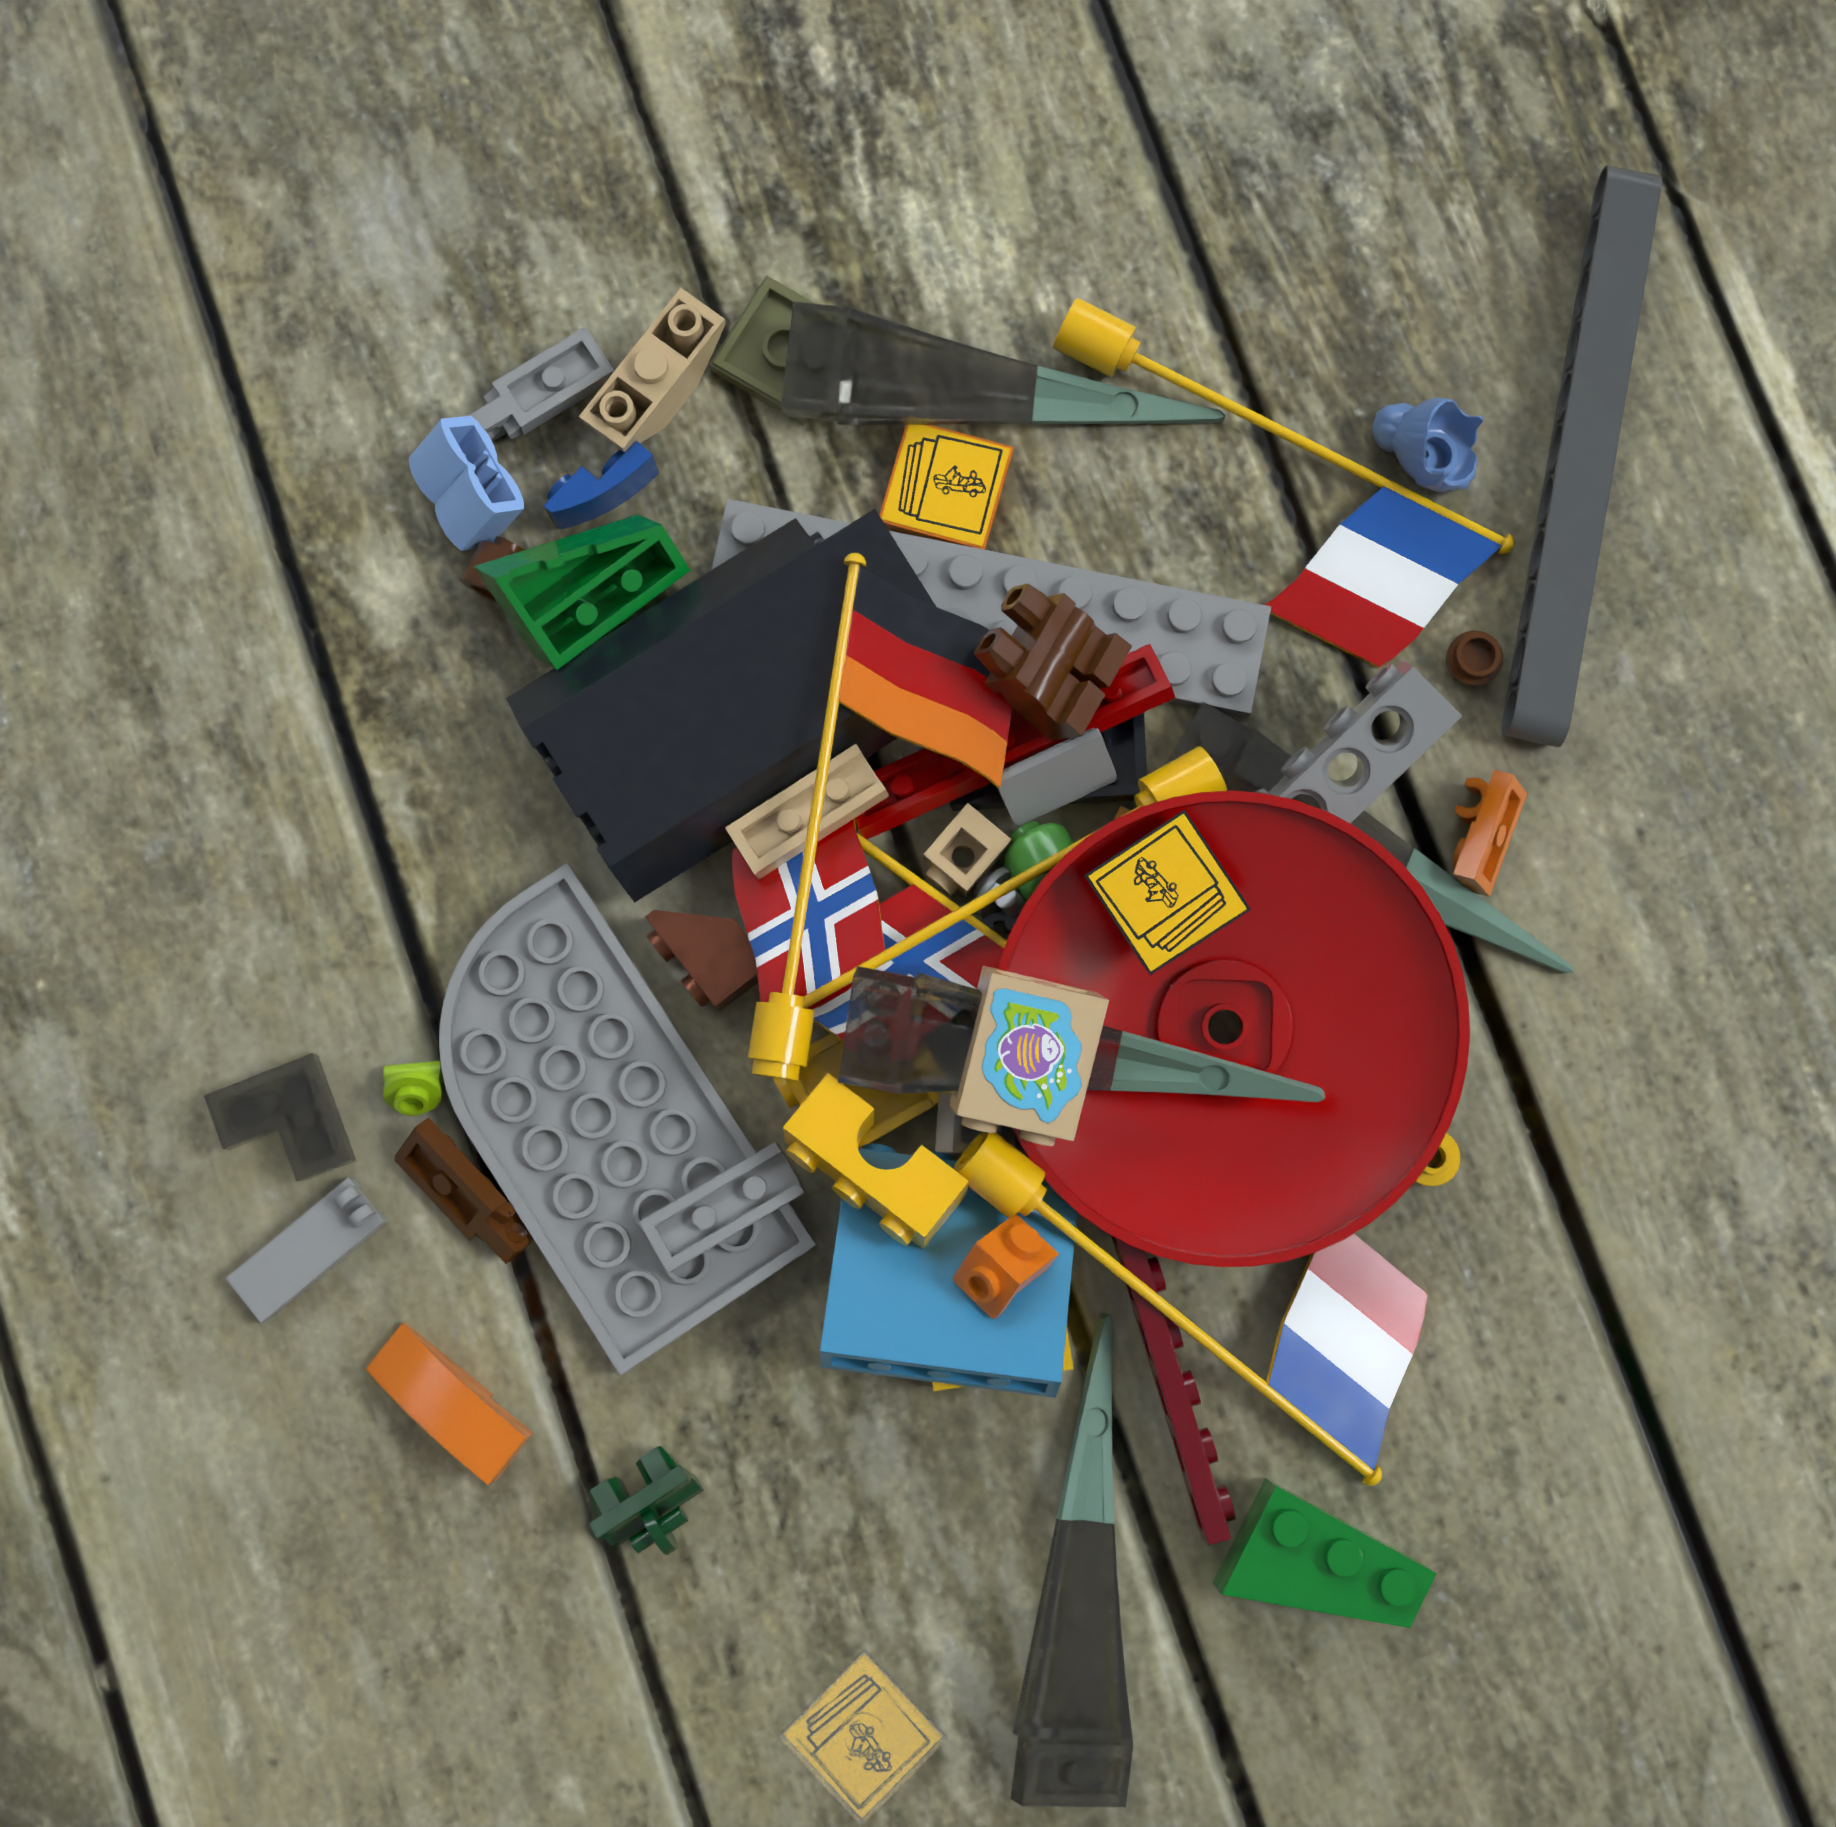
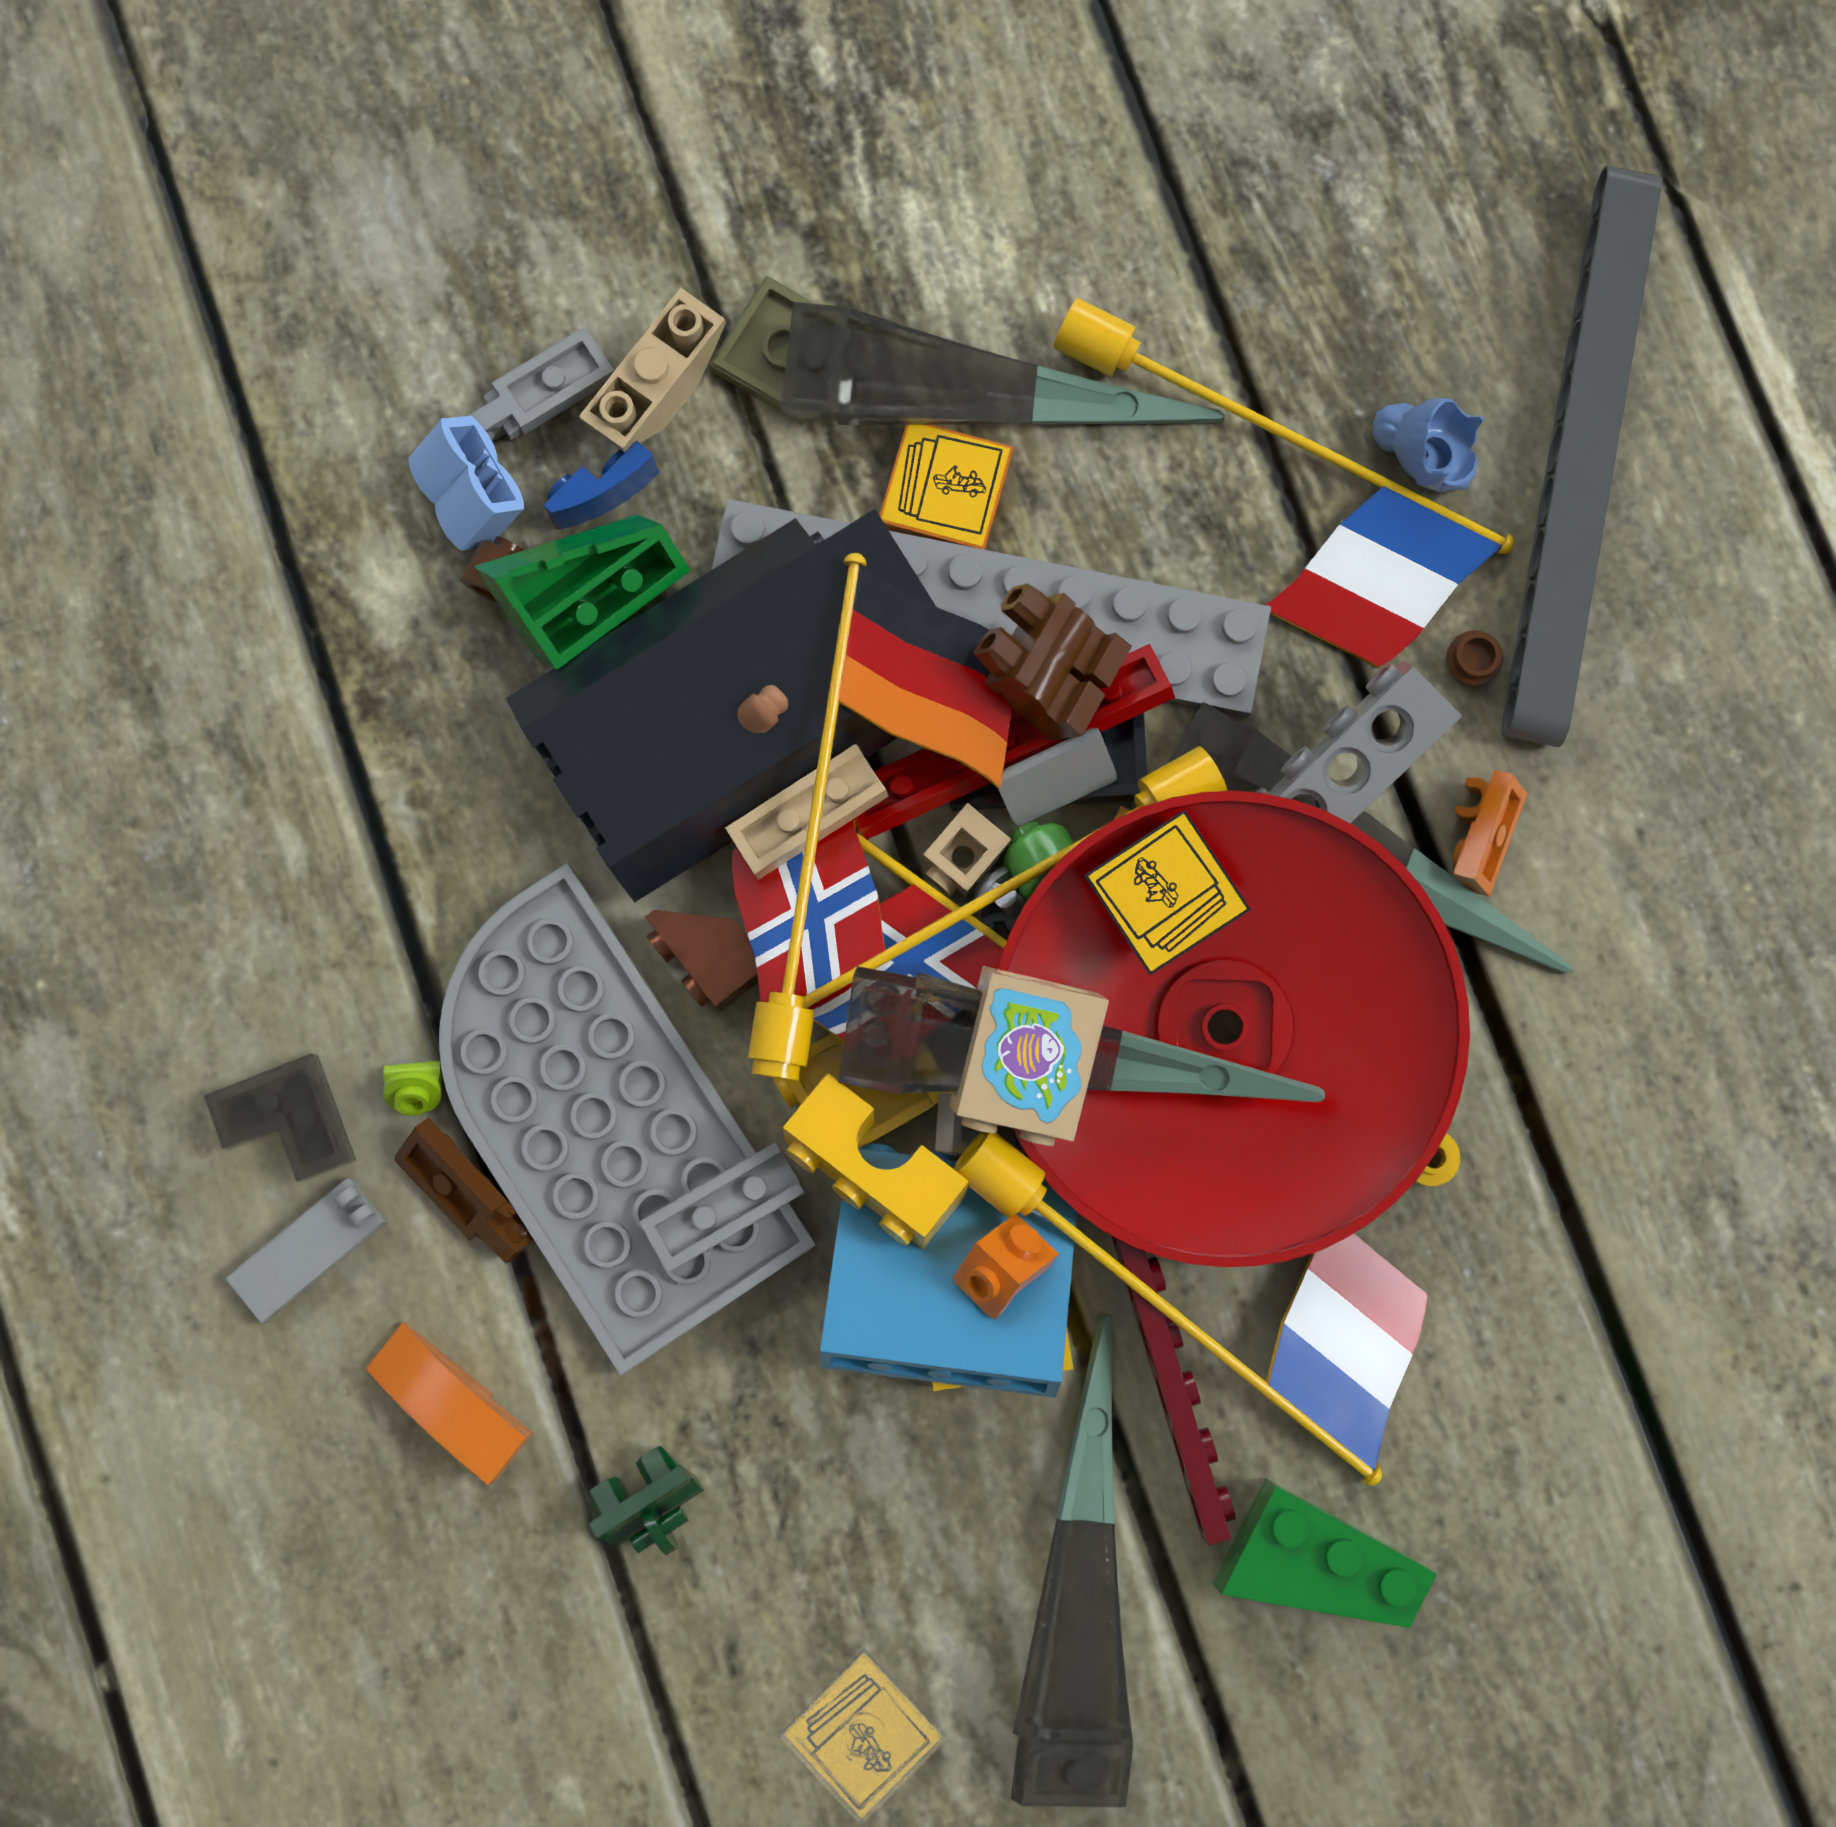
none -> nougat arm [737,685,788,733]

